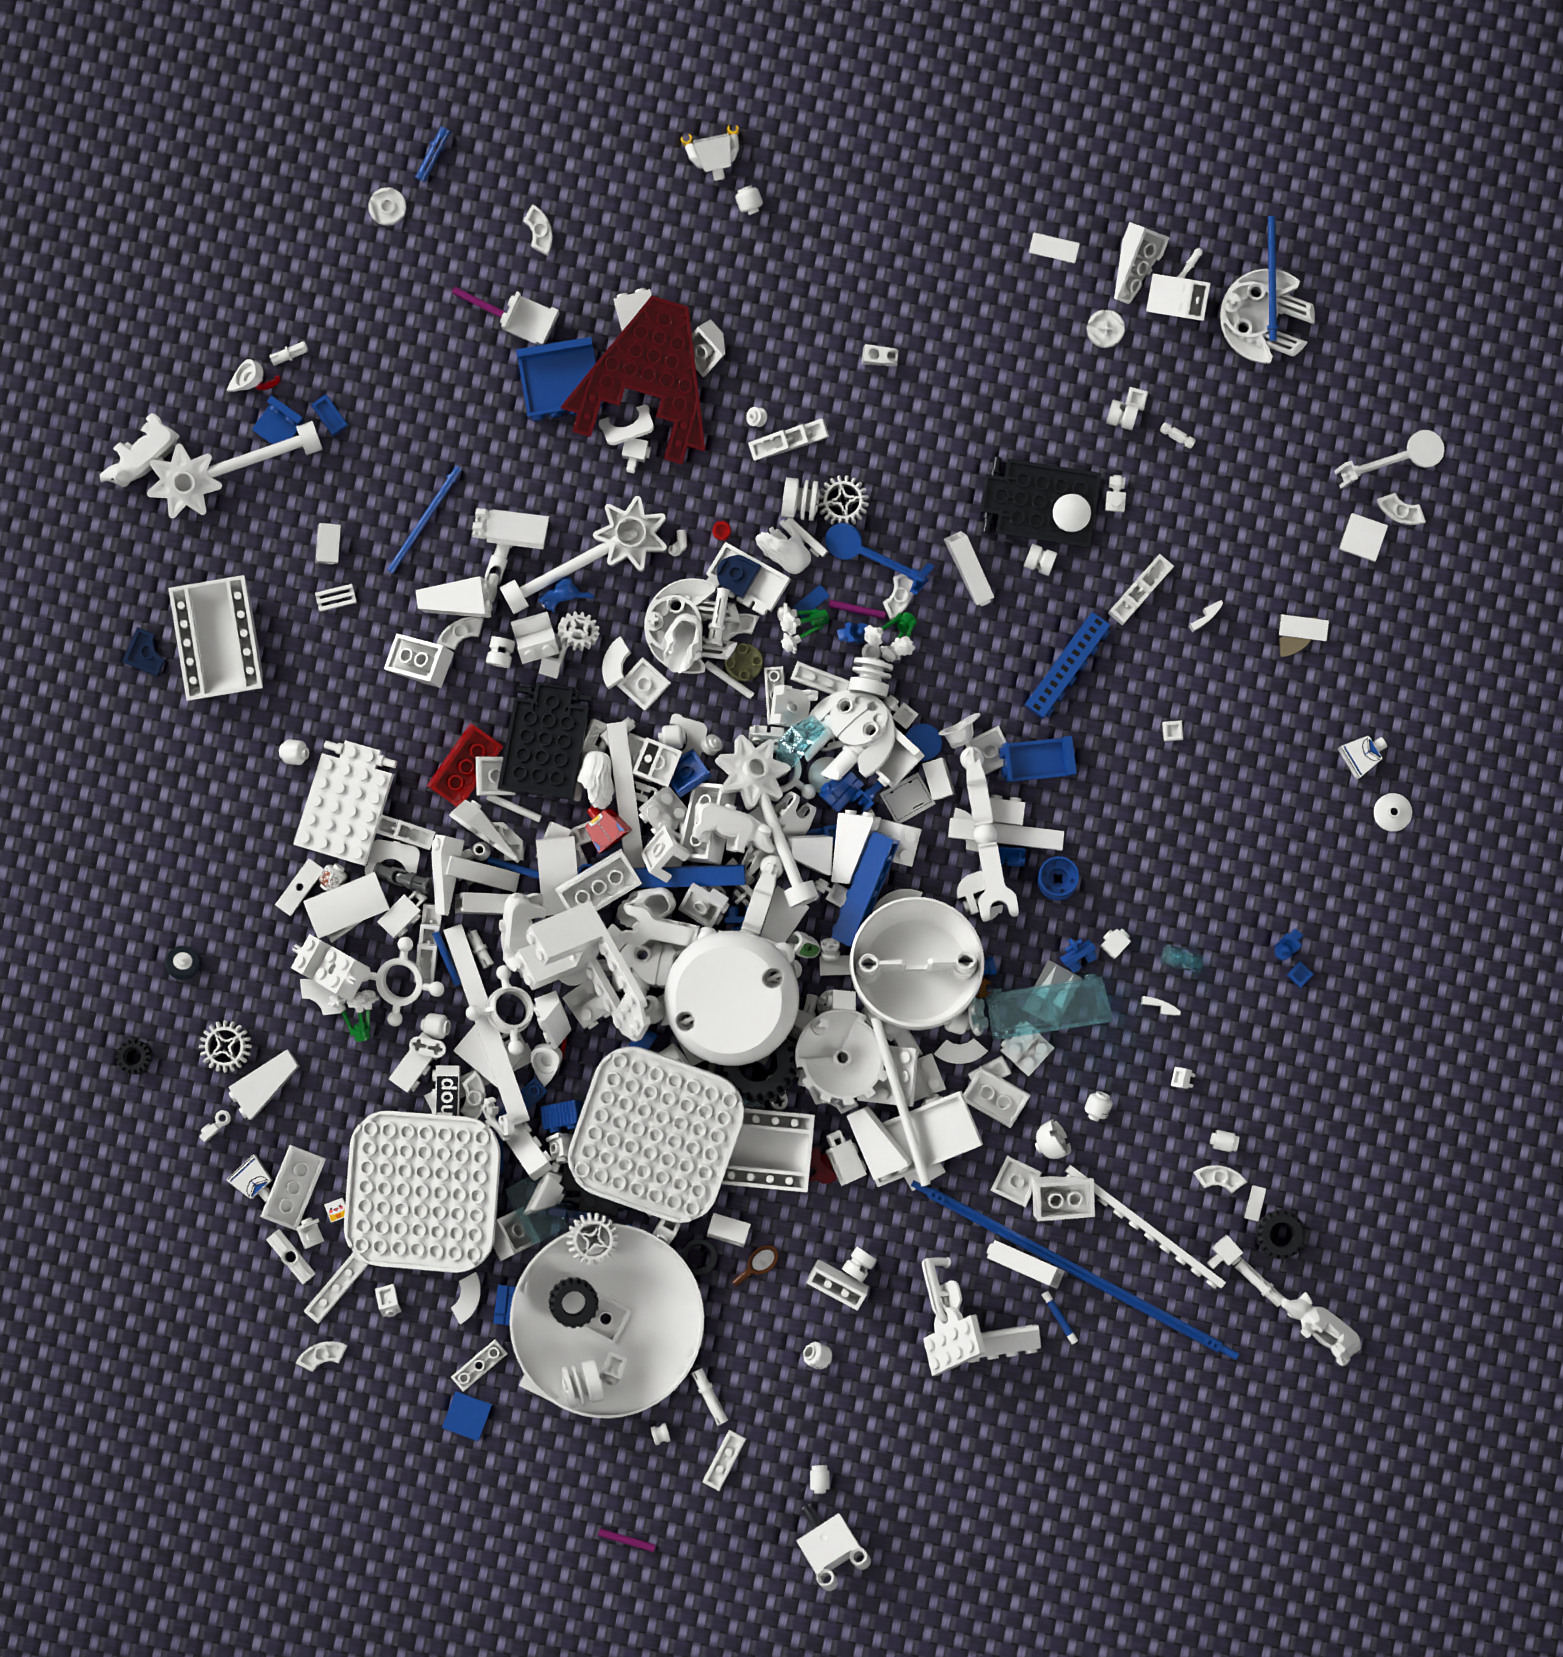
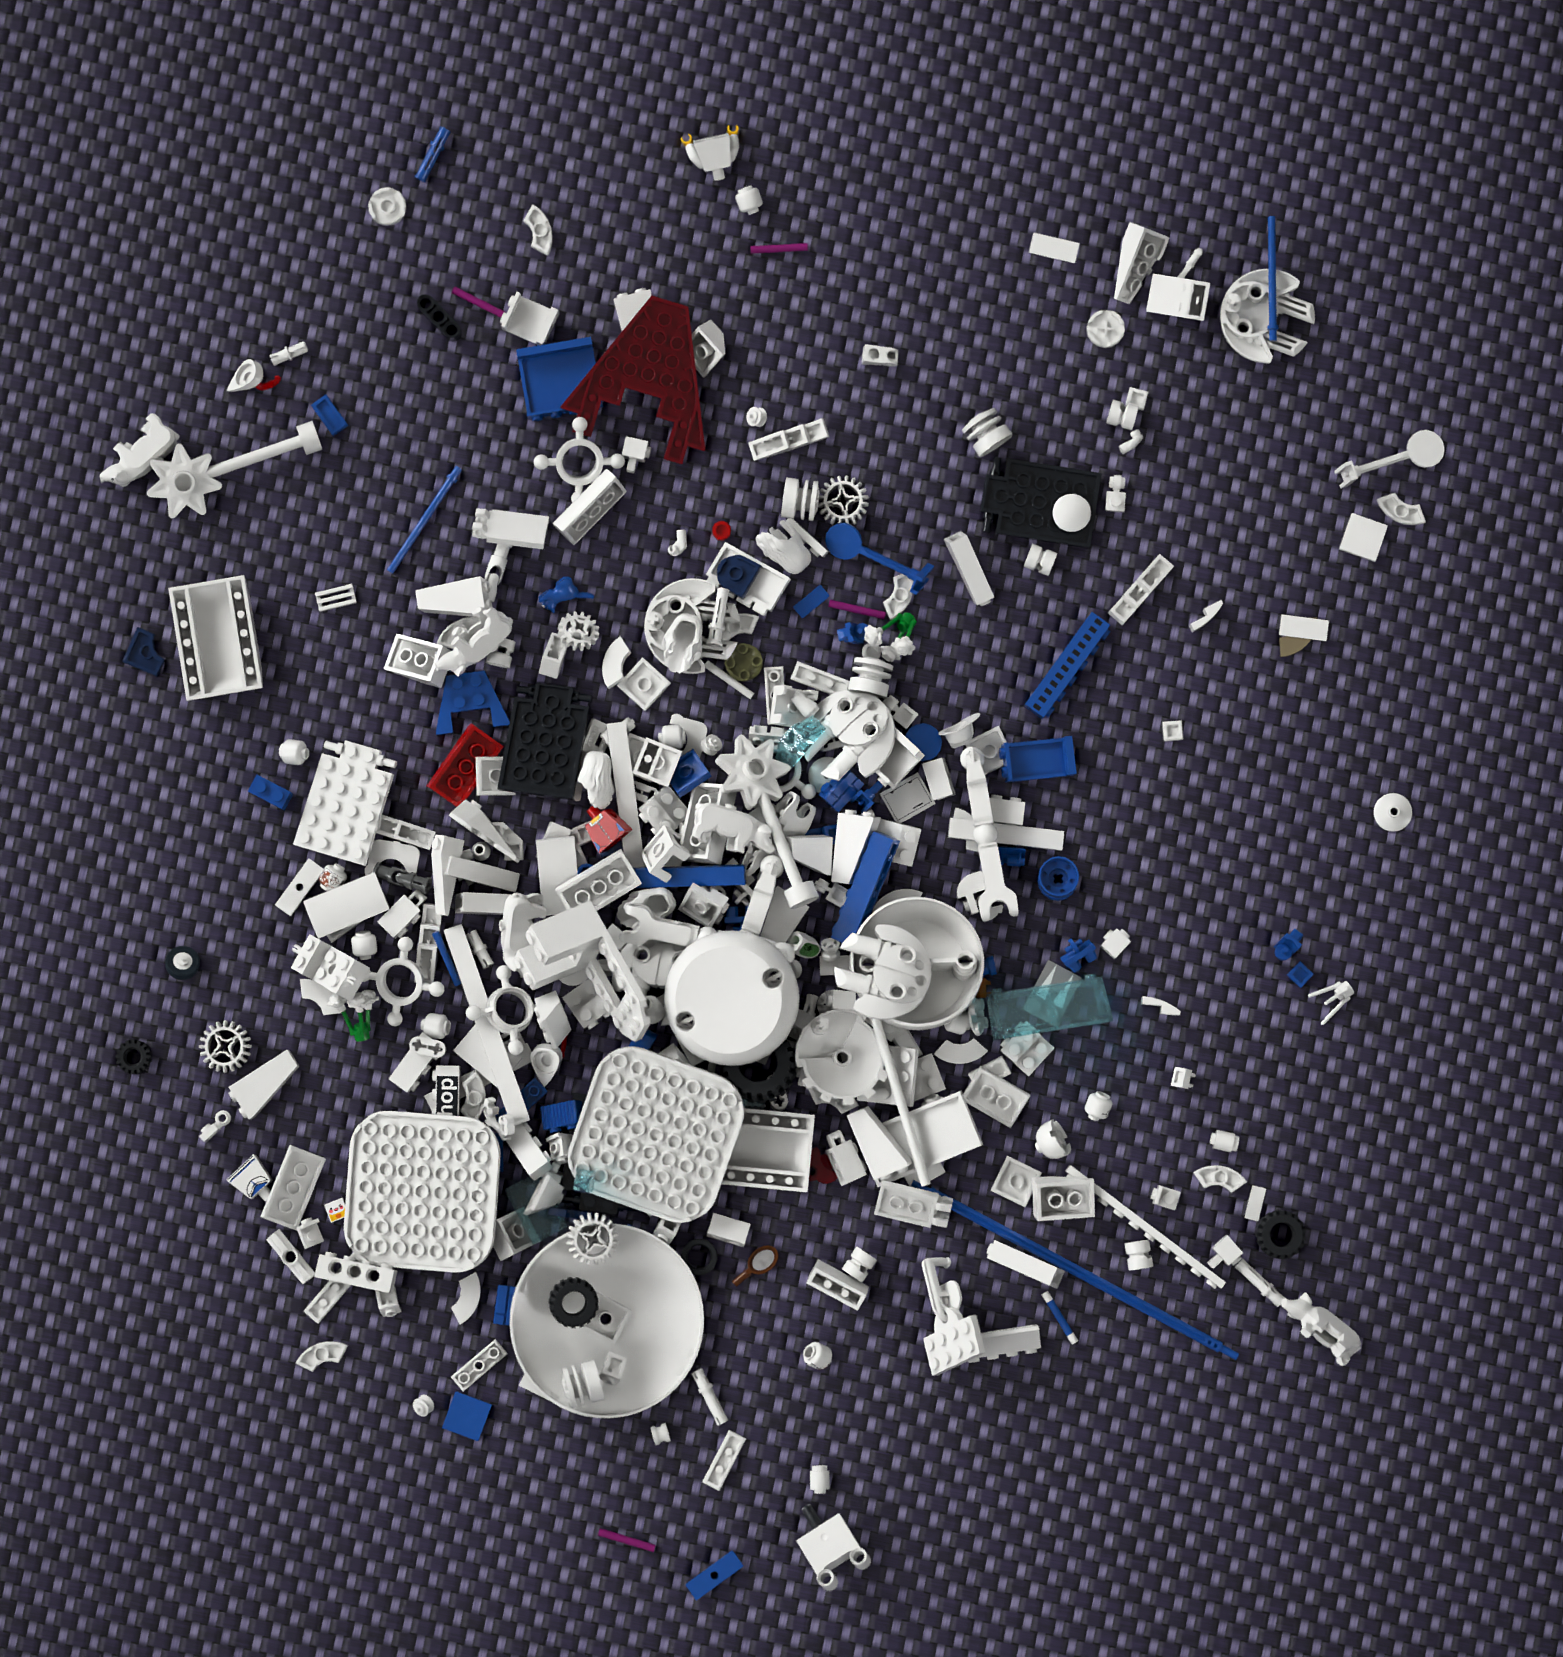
blue bracket [252,395,305,444] -> none
white hinge [315,523,341,564] -> none
white bar [486,795,542,822] -> none
blue bar [487,857,539,879] -> none
white piece [499,496,667,614] -> none
white panel [511,612,559,664] -> none
white piece [599,404,654,445] -> none
white plant [777,602,829,654] -> none
white axle [1160,422,1196,449] -> none
clear light blue slope [1160,945,1204,974] -> none
white torso [1338,736,1387,780] -> none
none -> blue brick [248,775,293,811]
none -> white brick [314,1252,397,1293]
none -> white head [351,931,377,960]
none -> white wheel [413,1395,434,1417]
none -> black beam [417,294,462,342]
none -> white animal [435,607,513,677]
none -> blue wing [436,671,510,736]
none -> white piece [534,417,625,503]
none -> white brick [552,469,627,545]
none -> clear light blue leg [573,1169,596,1194]
none -> blue tile [685,1550,744,1601]
none -> magenta bar [751,243,808,254]
none -> white cone [790,691,819,719]
none -> white piece [834,924,931,1020]
none -> white tile [874,1180,953,1228]
none -> white wheel [962,408,1013,457]
none -> white arm [1119,429,1143,454]
none -> white wheel [1124,1240,1153,1270]
none -> white bracket [1150,1185,1181,1211]
none -> white plant [1308,981,1354,1025]

